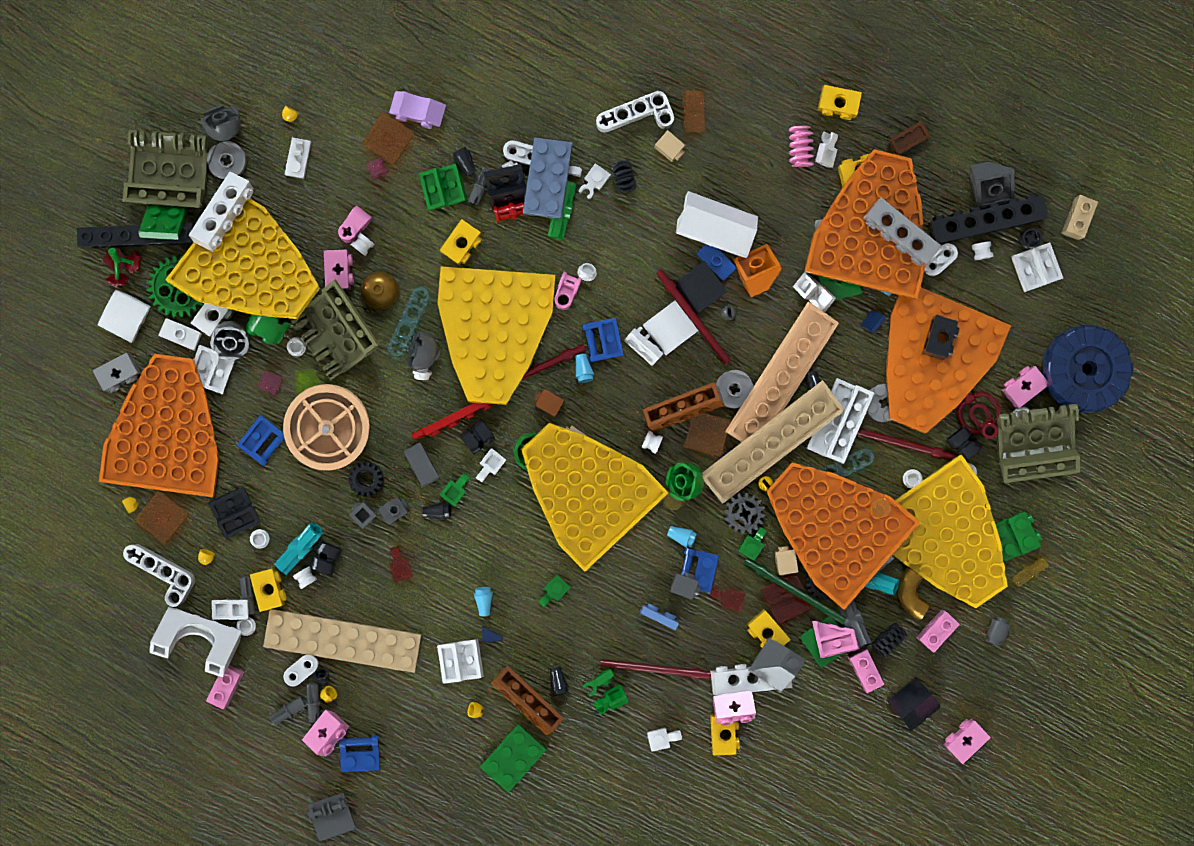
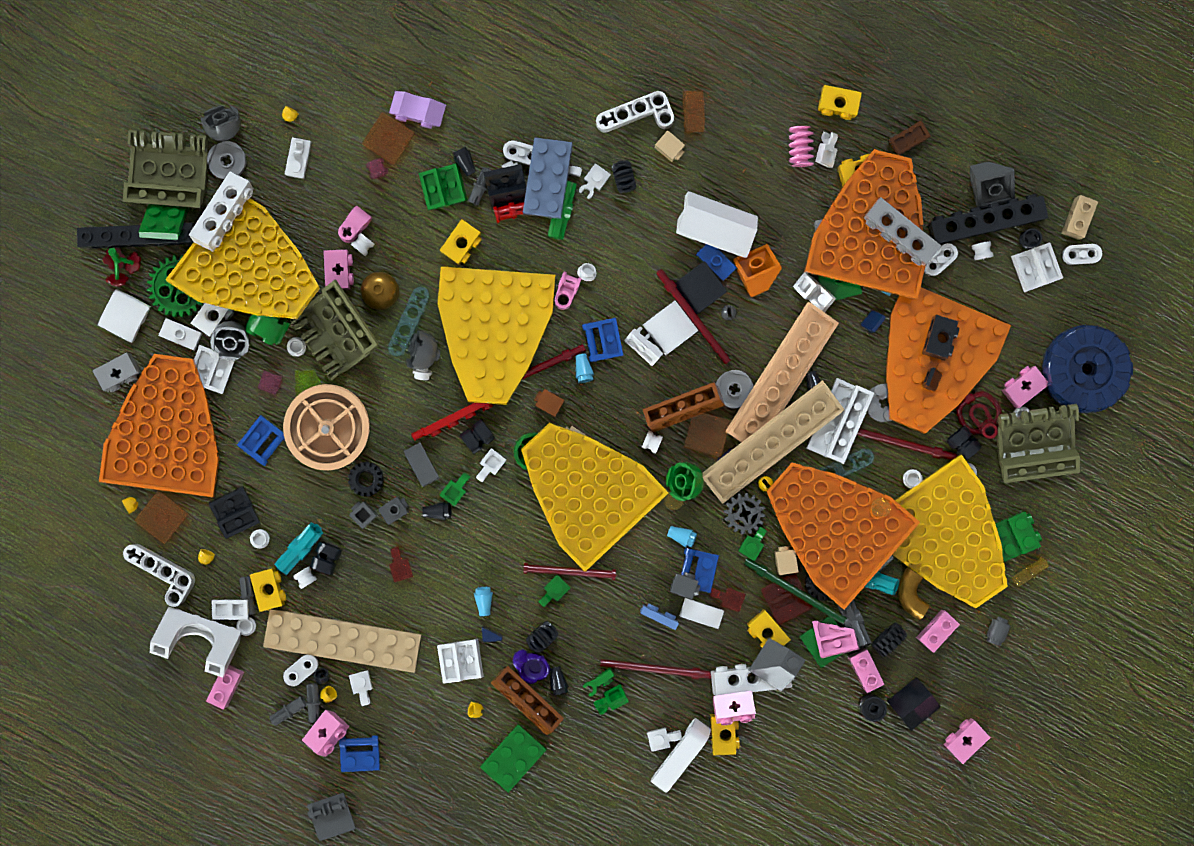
none -> white plate [349,670,373,706]
none -> dark purple hair [513,649,550,684]
none -> dark red bar [523,562,616,581]
none -> black gear [526,621,559,653]
none -> white beam [650,718,711,793]
none -> white slope [679,598,724,629]
none -> black wheel [858,693,887,722]
none -> slope [922,367,942,392]
none -> white plate [1062,244,1102,265]

